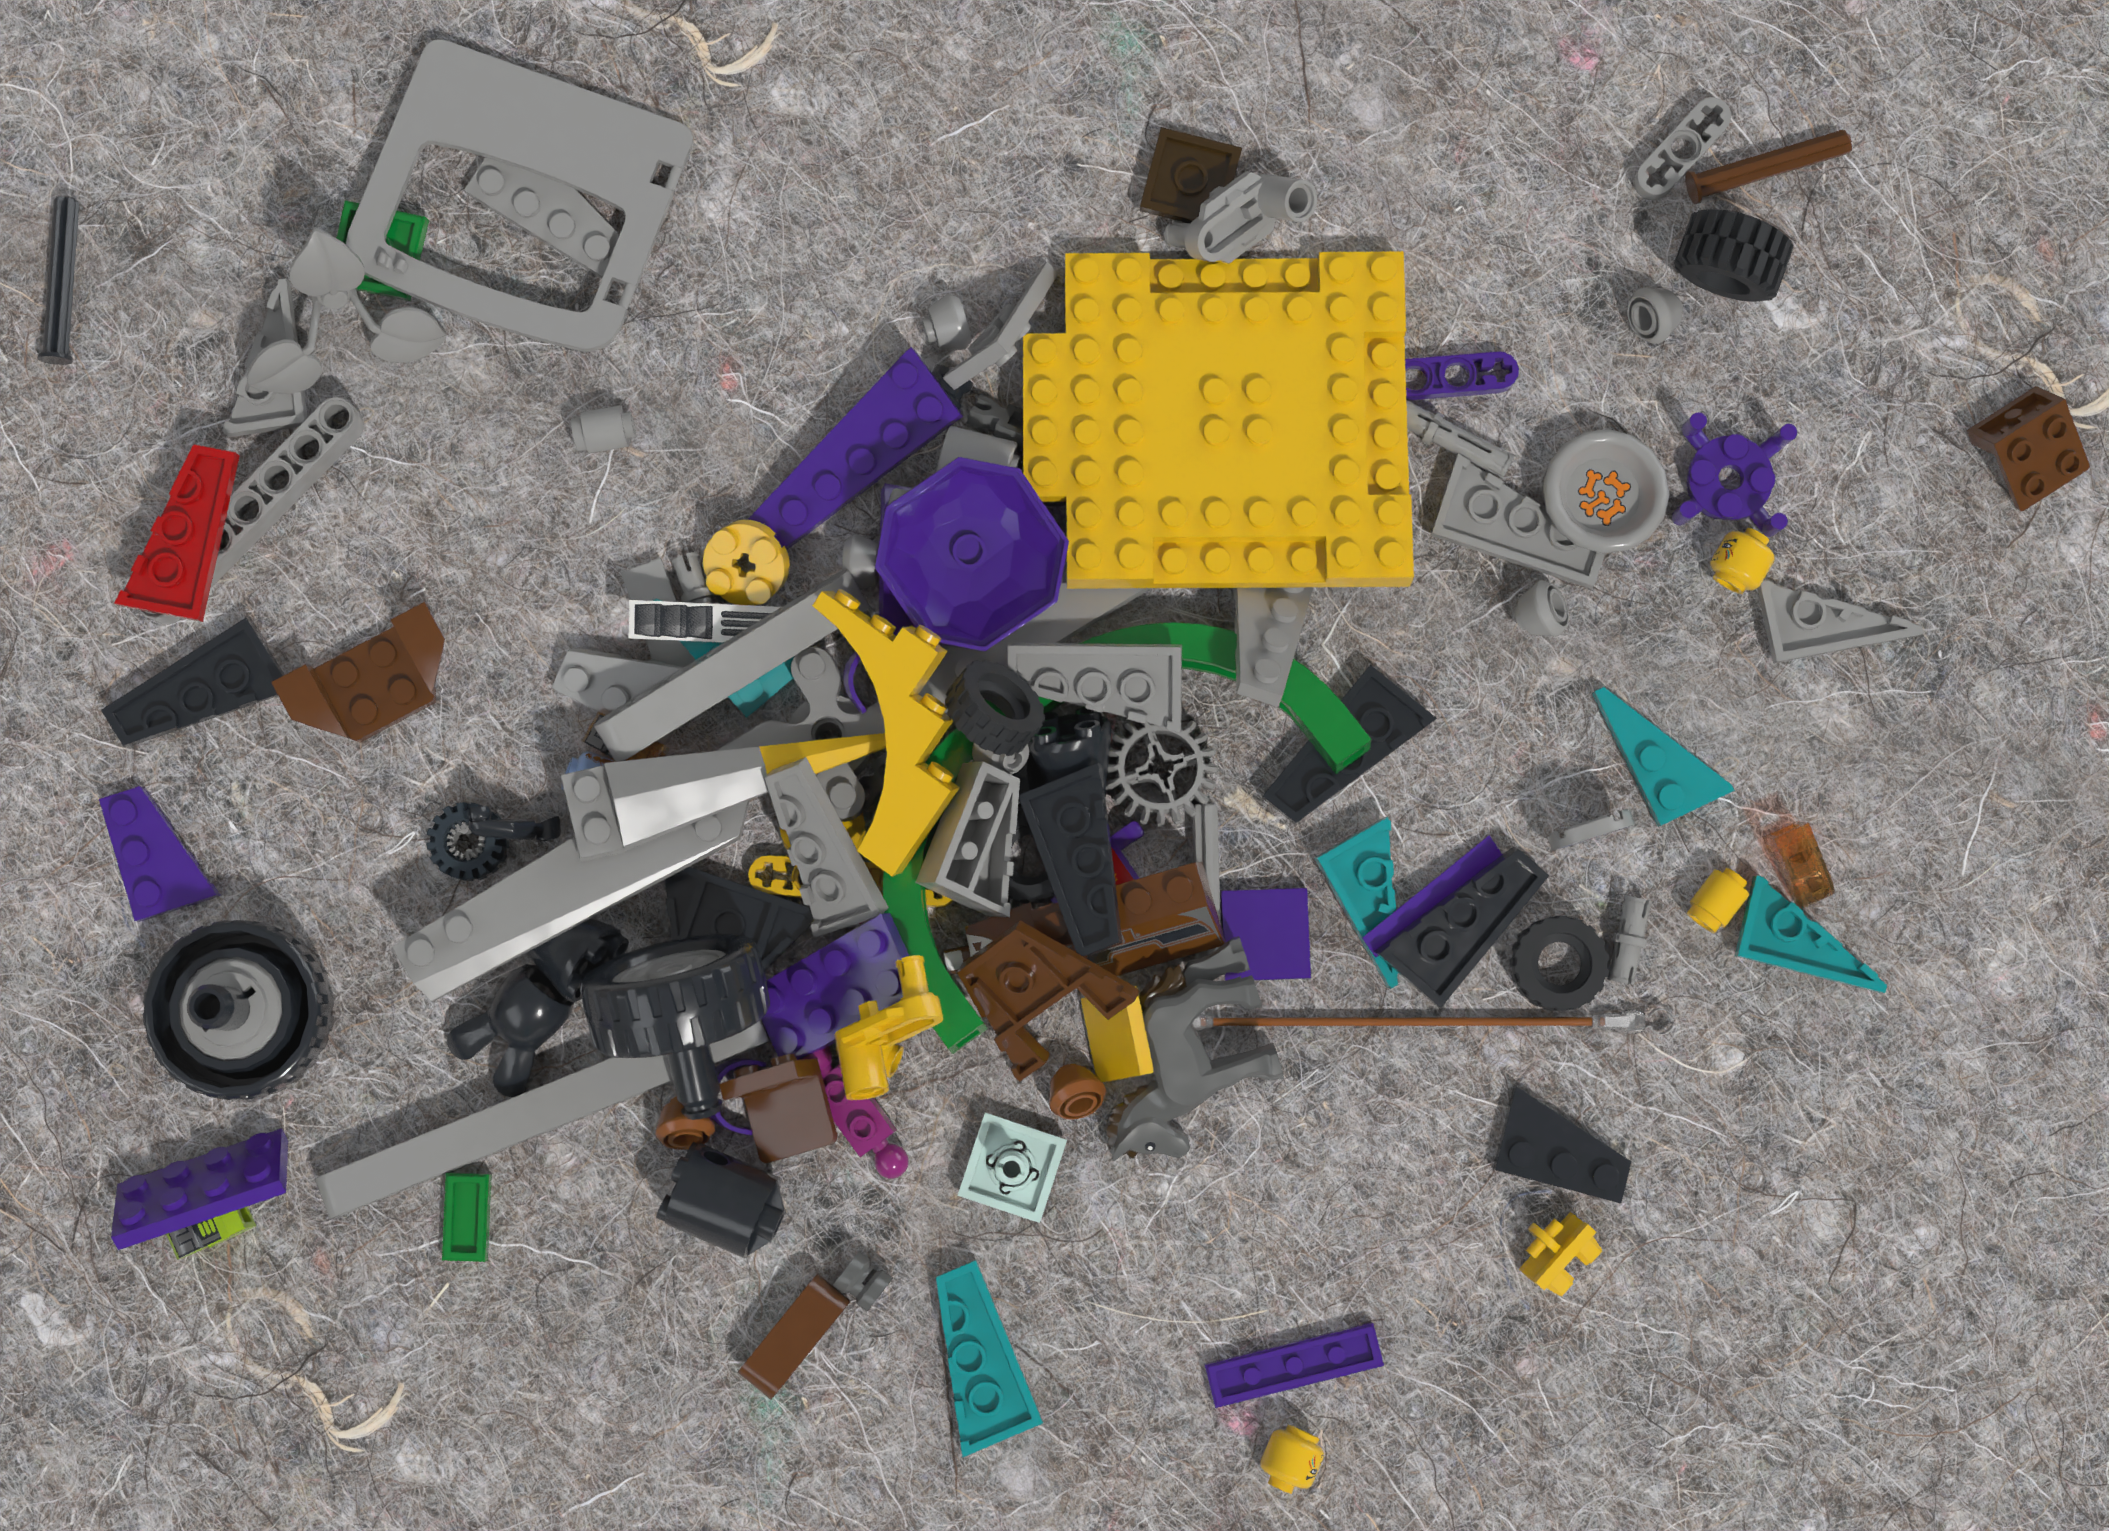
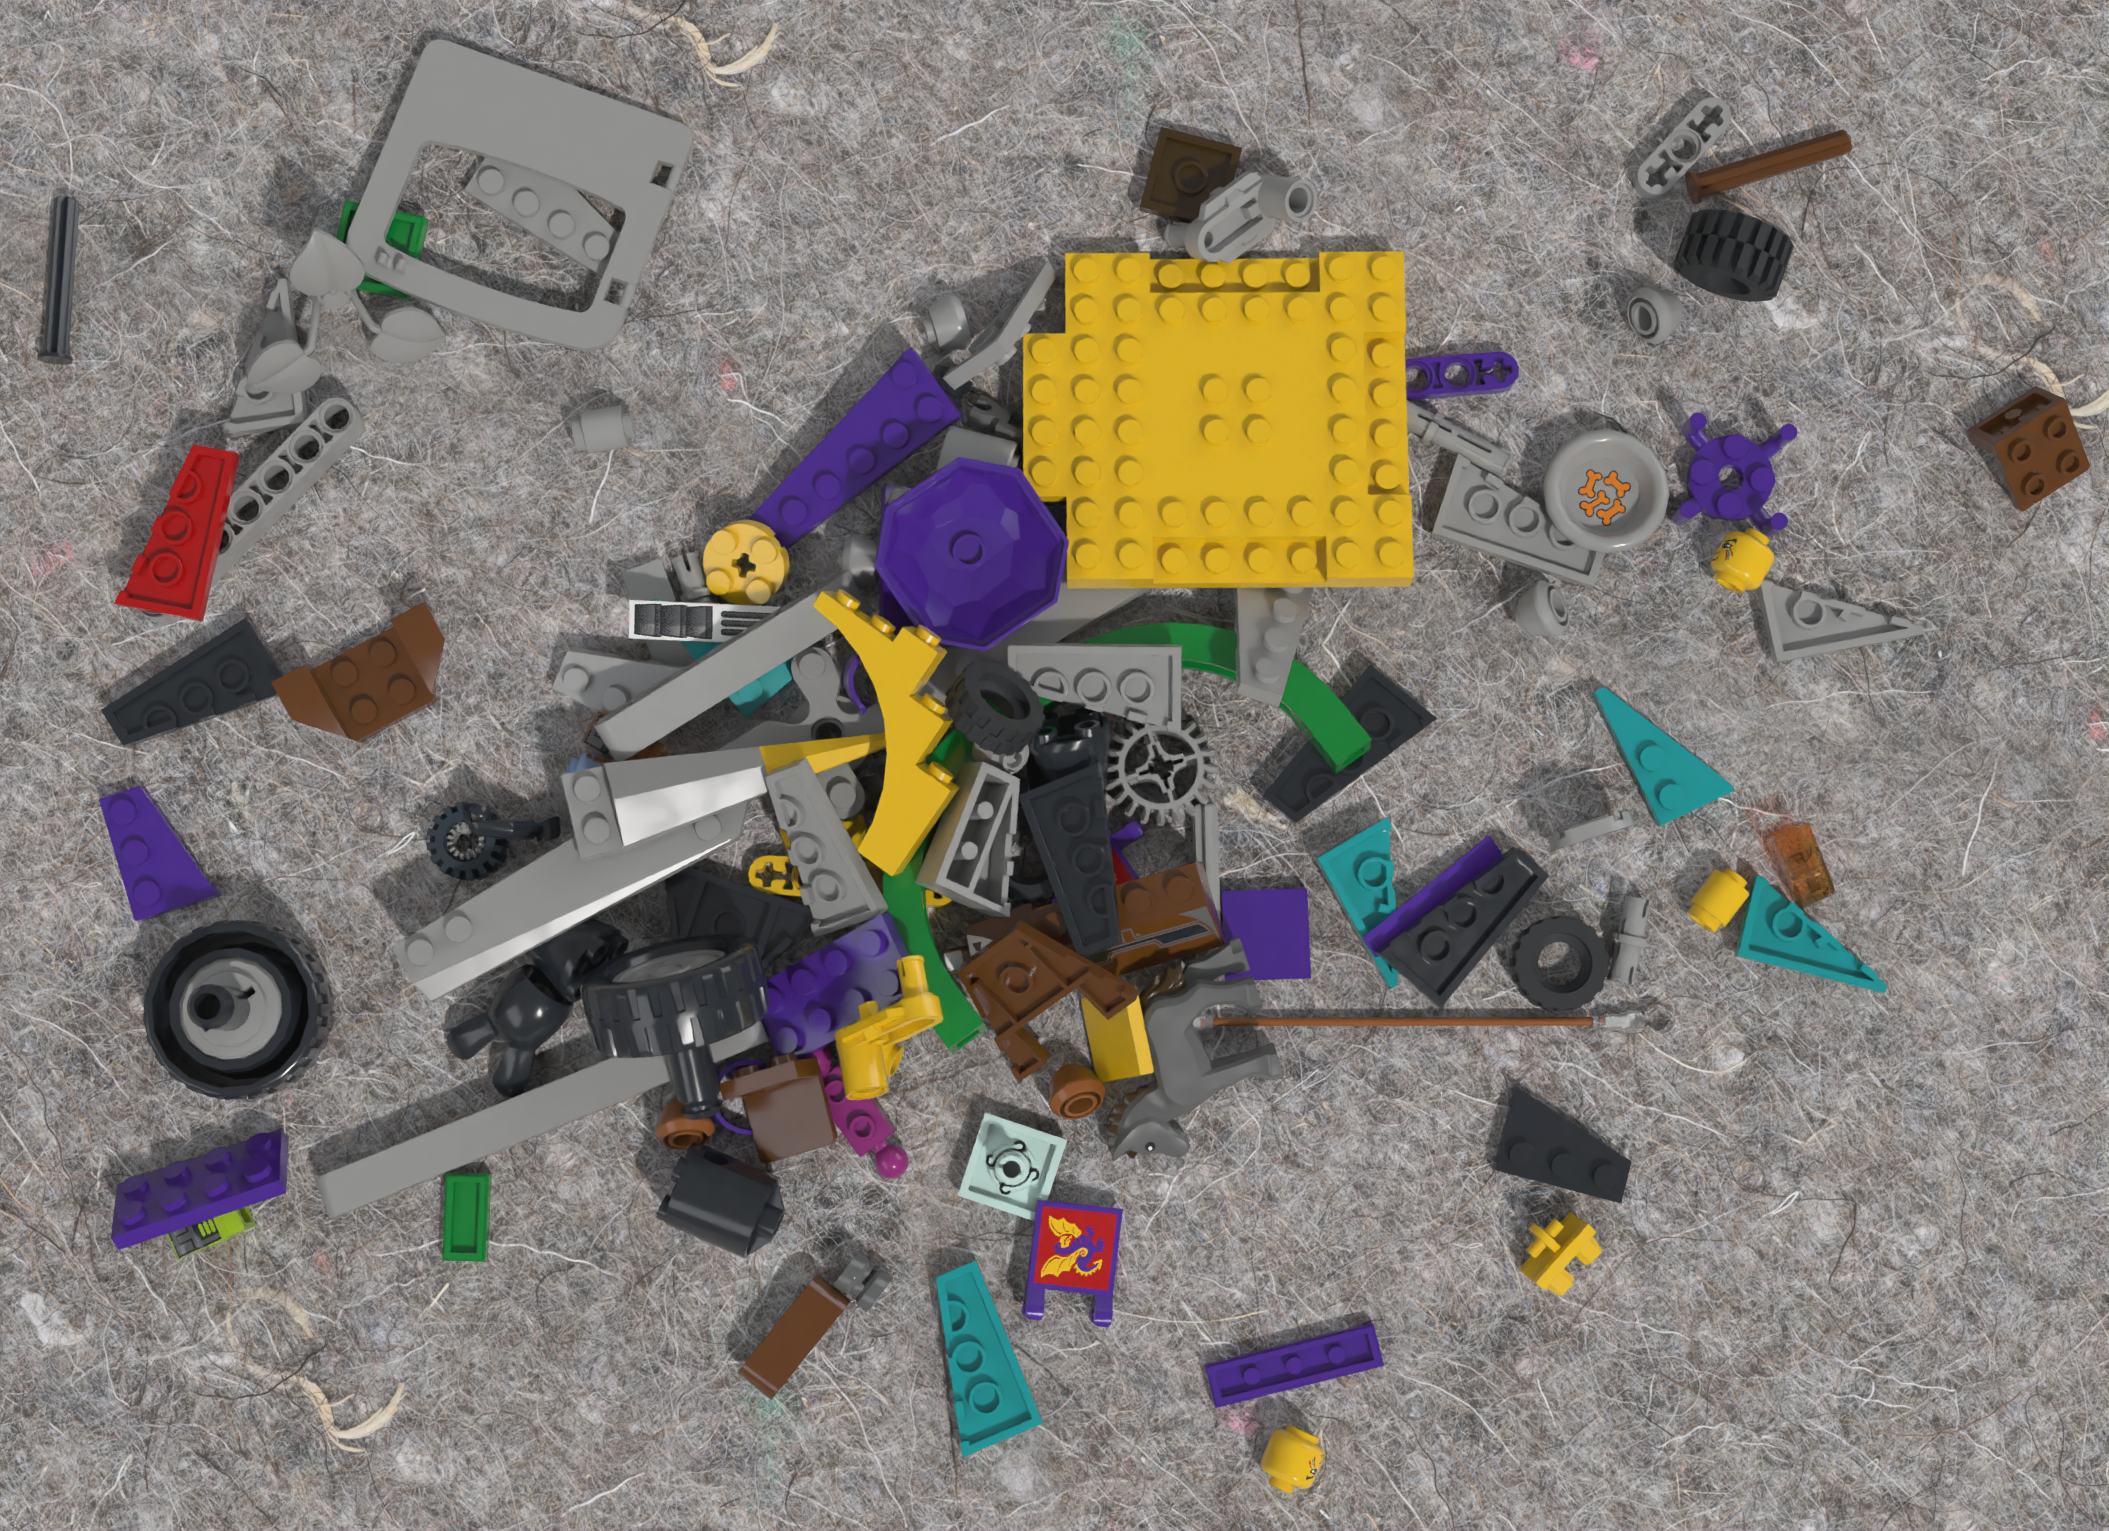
none -> flag [1022,1199,1123,1327]

